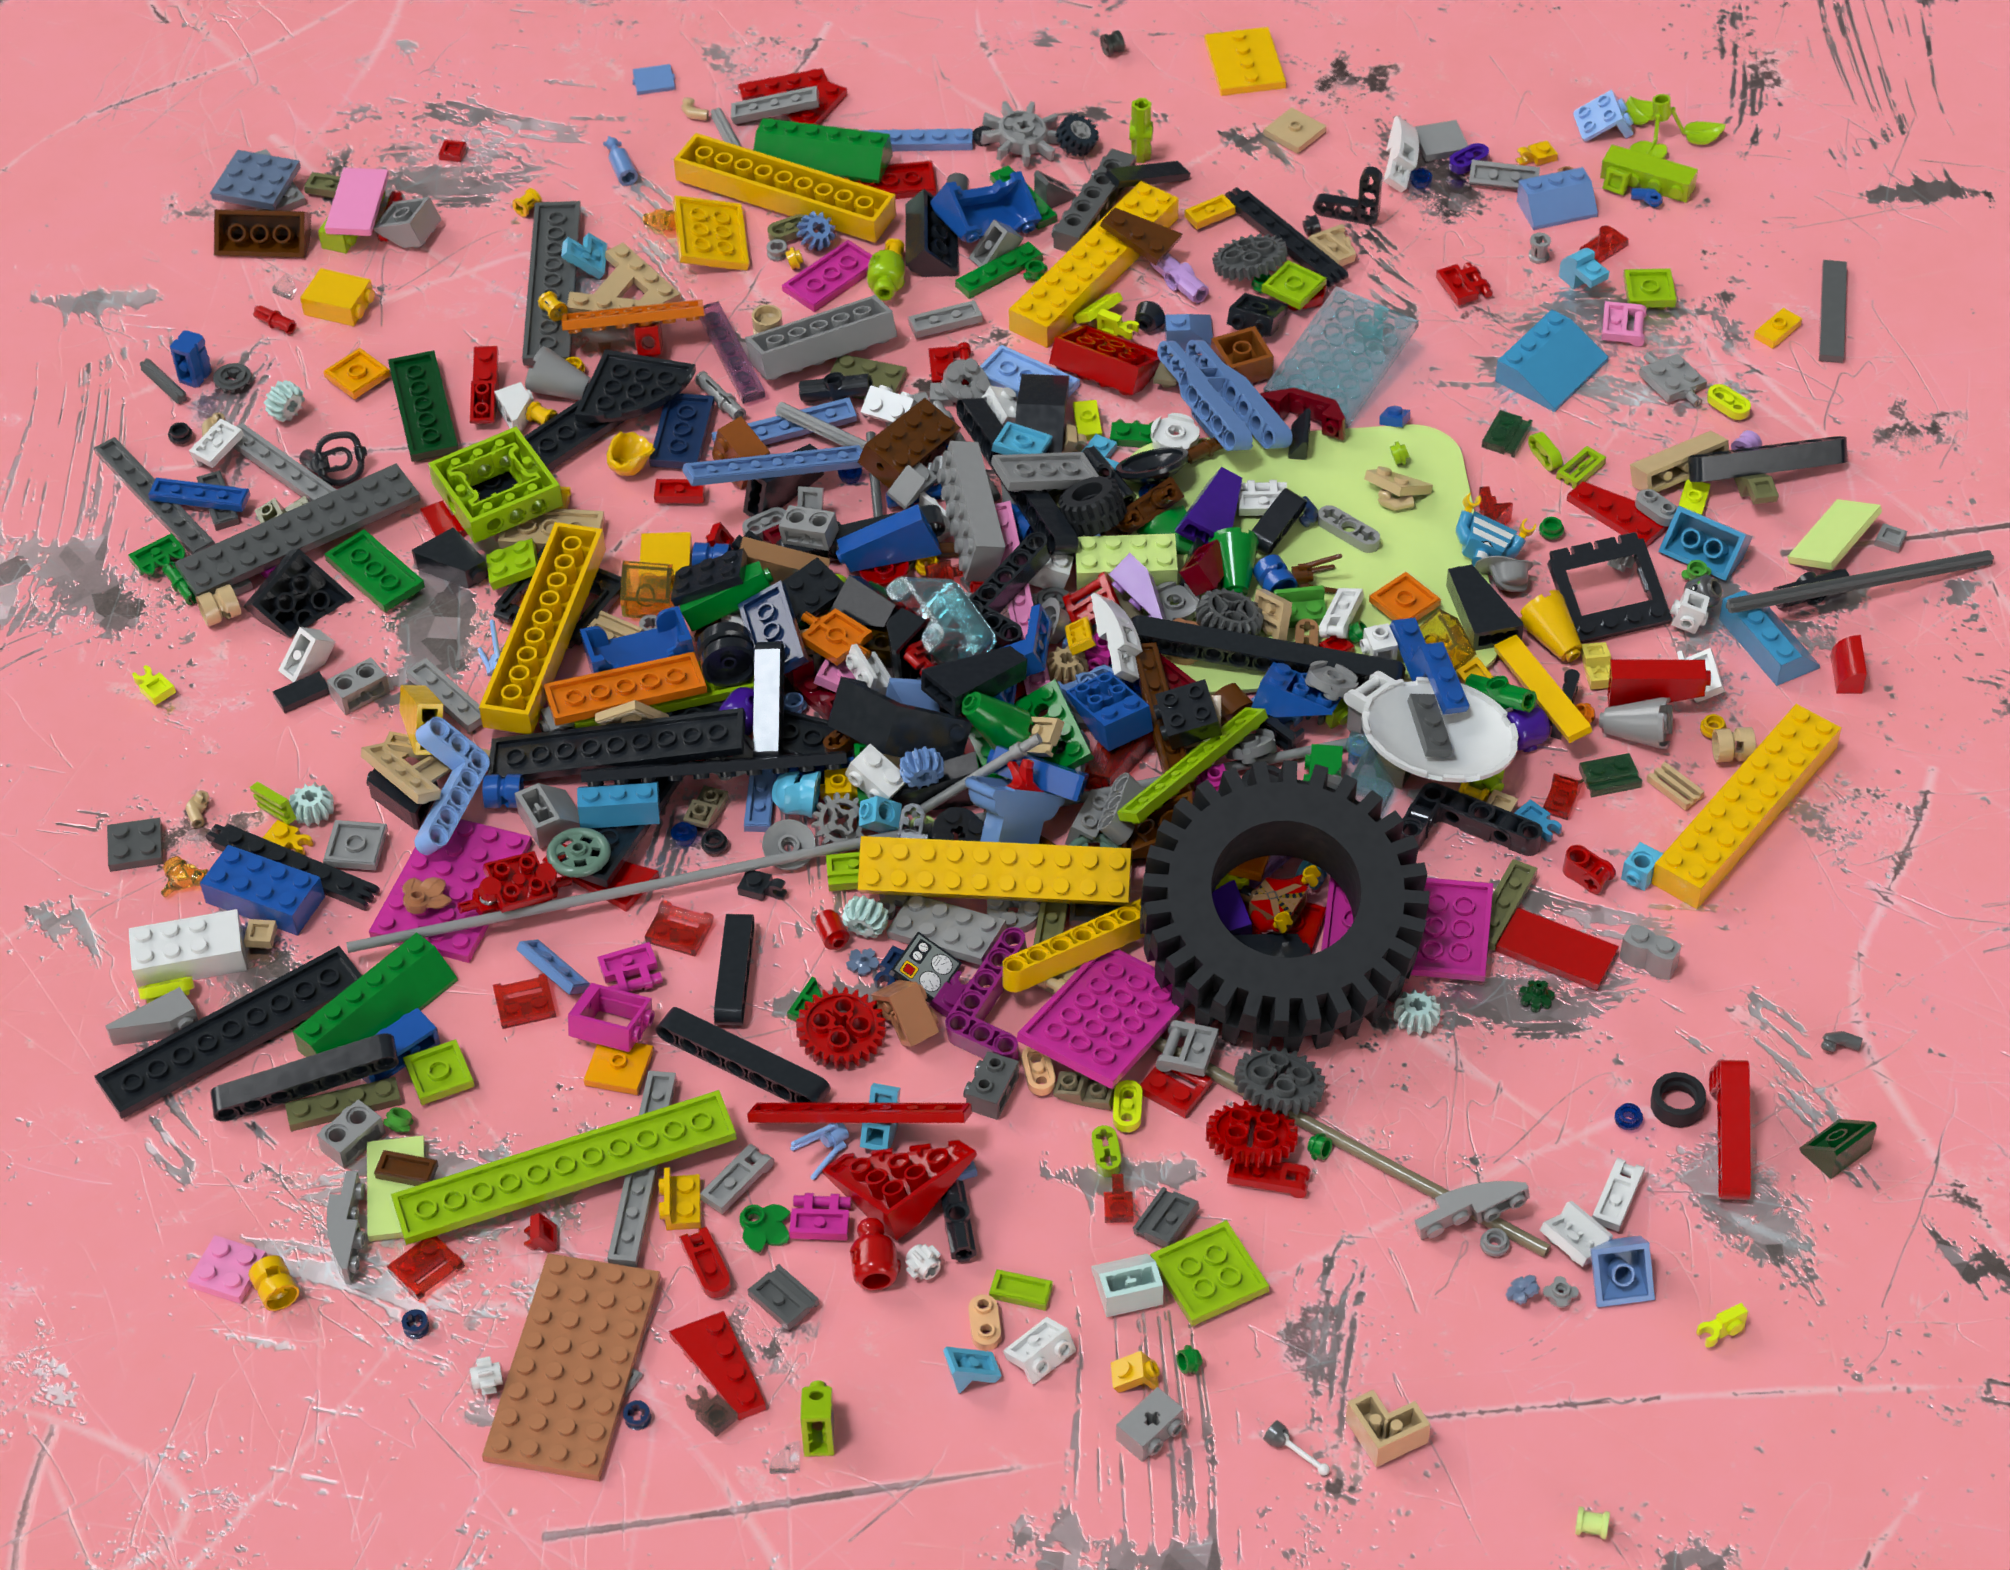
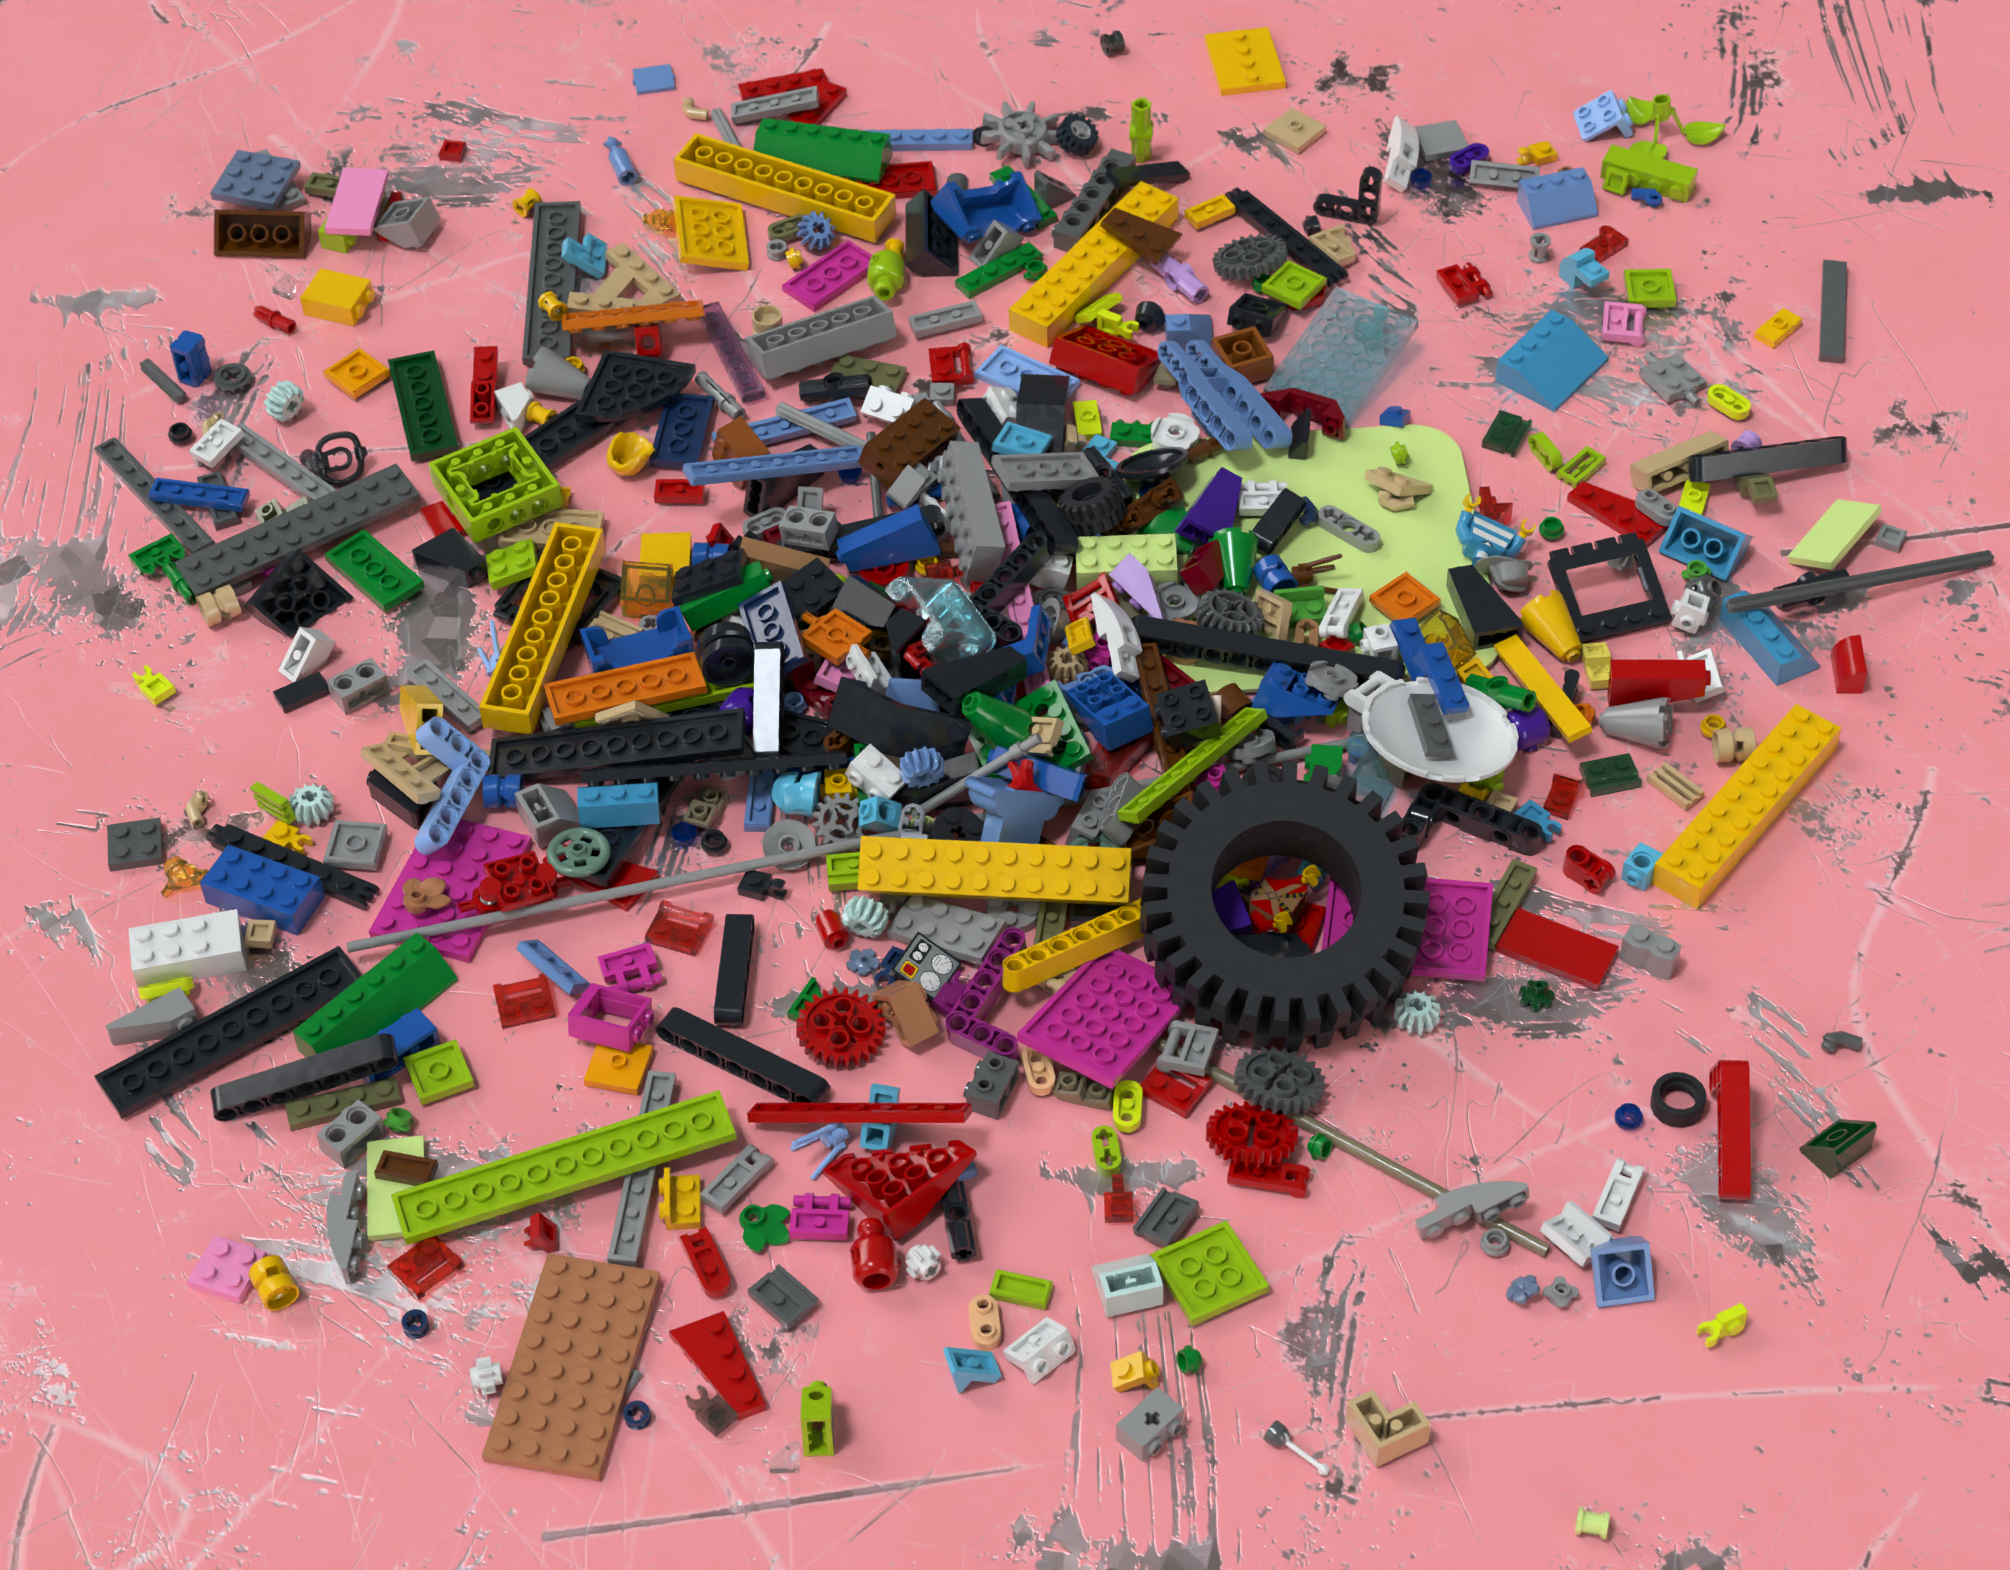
light grey plate [942,358,990,403] -> none

